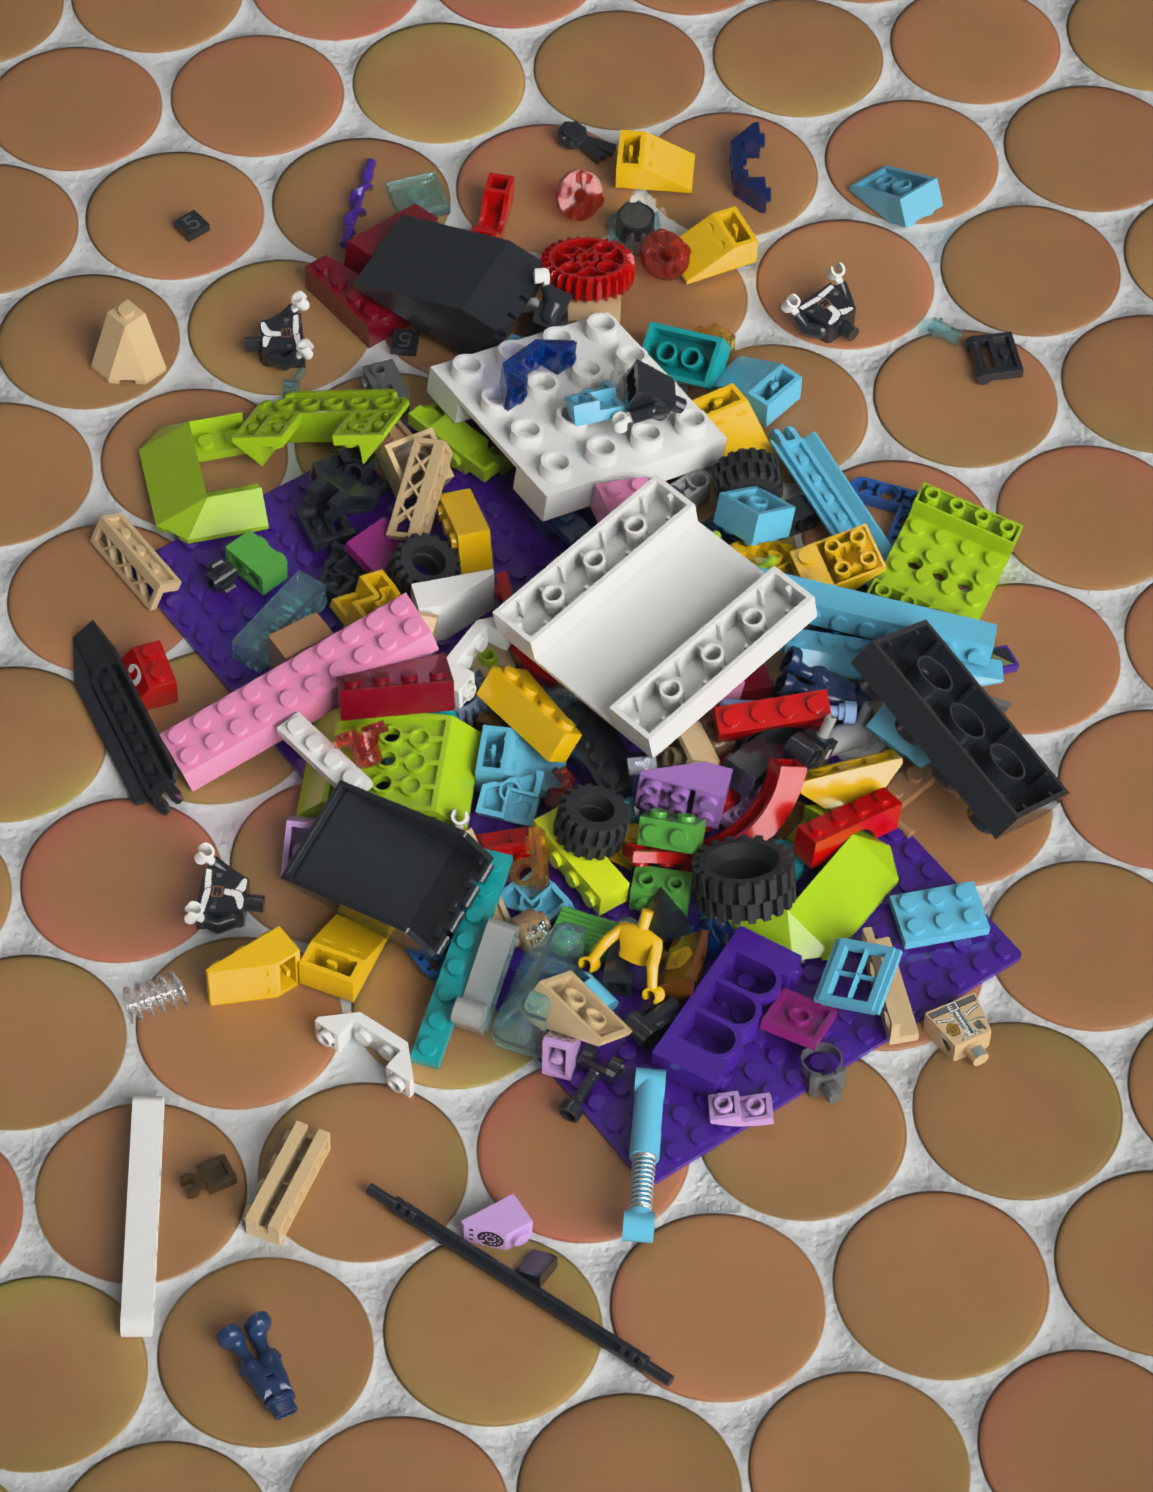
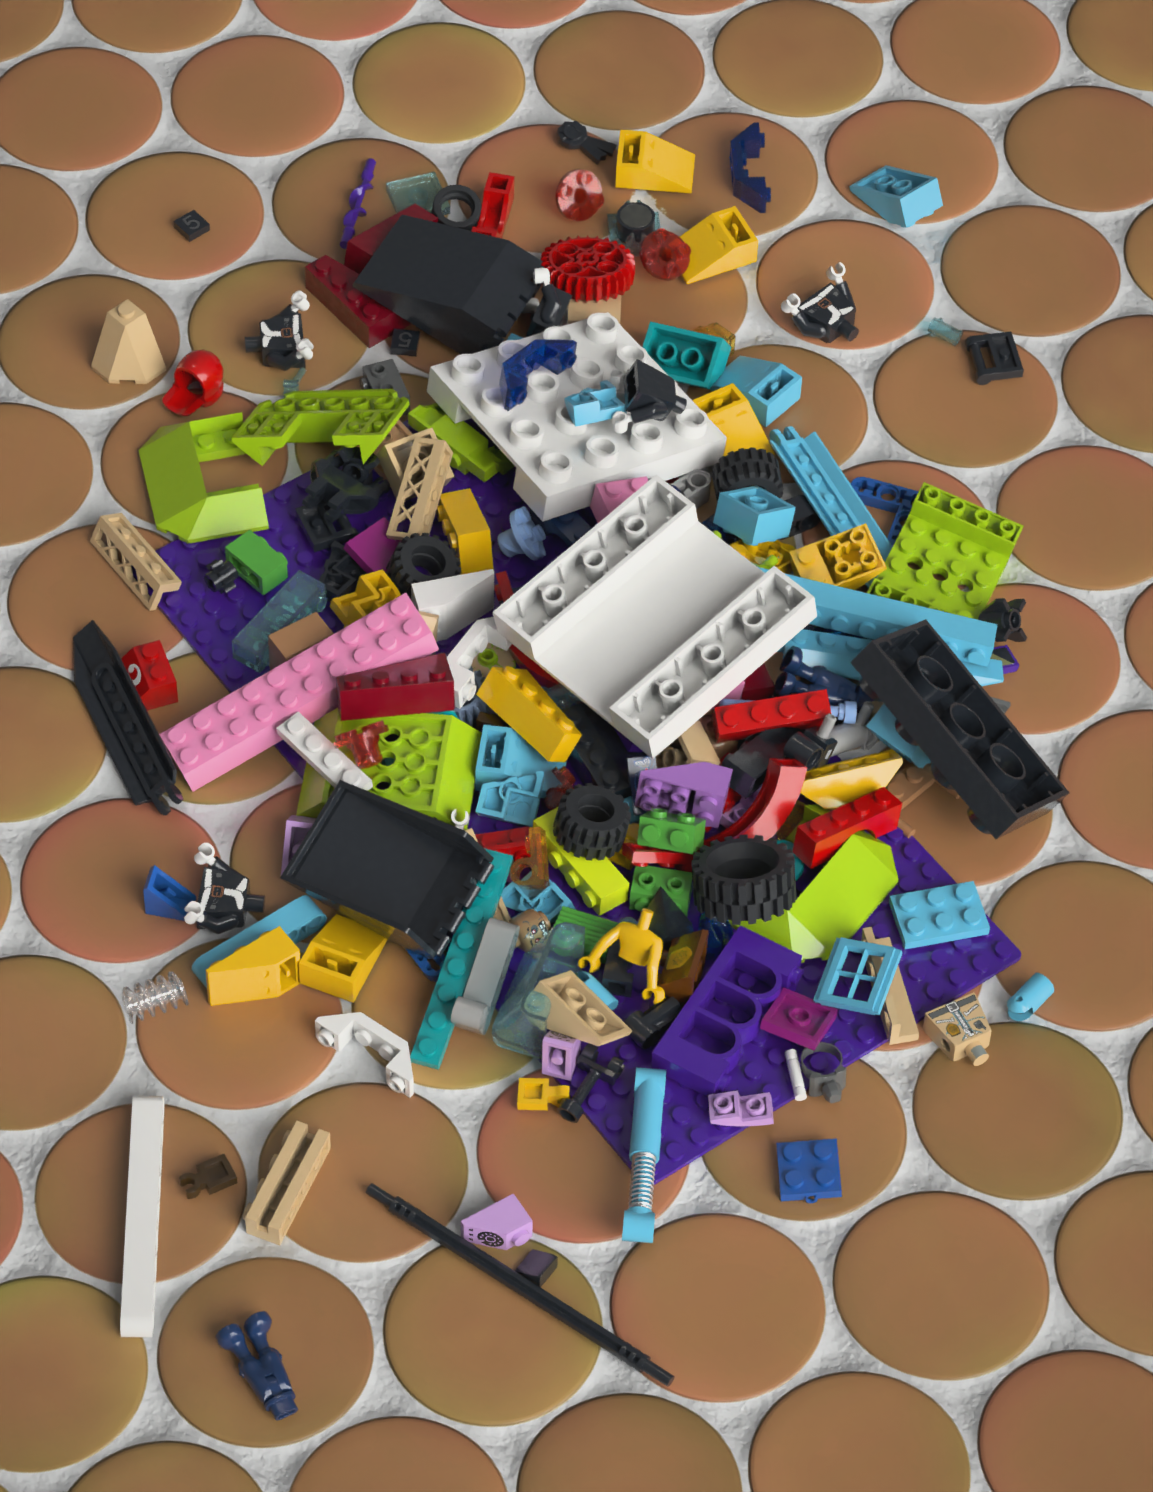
none -> blue slope [143,865,197,921]
none -> red piece [162,349,224,416]
none -> medium azure beam [191,895,327,988]
none -> black tyre [431,185,481,231]
none -> light blue plate [497,506,546,561]
none -> yellow plate [517,1078,570,1111]
none -> blue plate [776,1138,842,1203]
none -> white wheel [785,1049,807,1101]
none -> black brick [978,598,1027,642]
none -> medium azure piece [1007,973,1054,1021]

